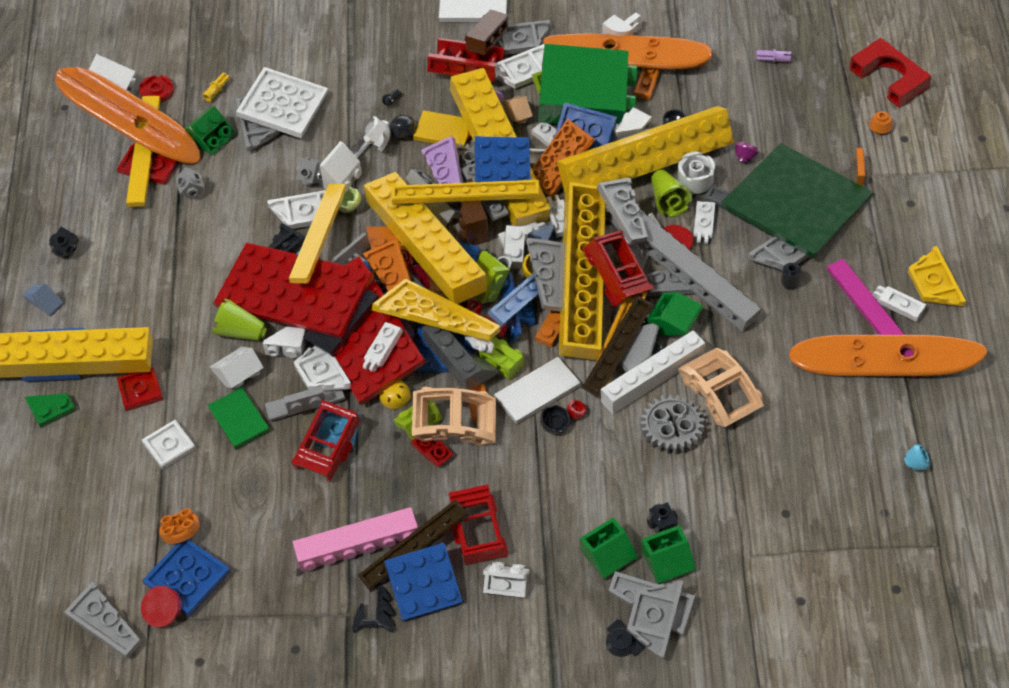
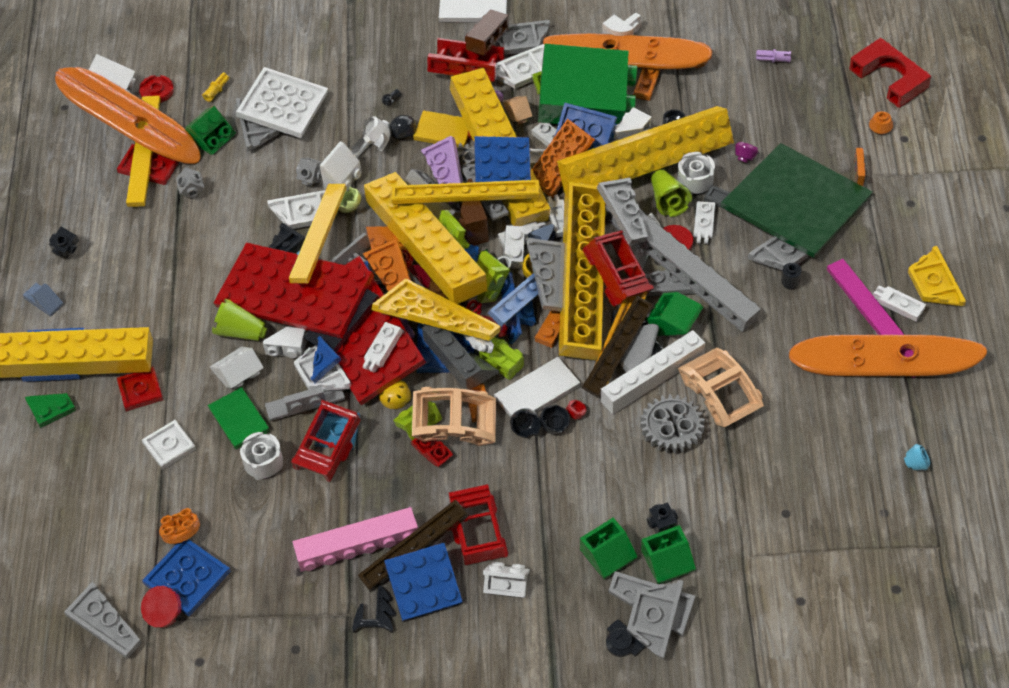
none -> white brick [240,432,283,480]
none -> blue tile [311,336,342,383]
none -> lime bracket [438,210,470,249]
none -> black hair [510,408,542,438]

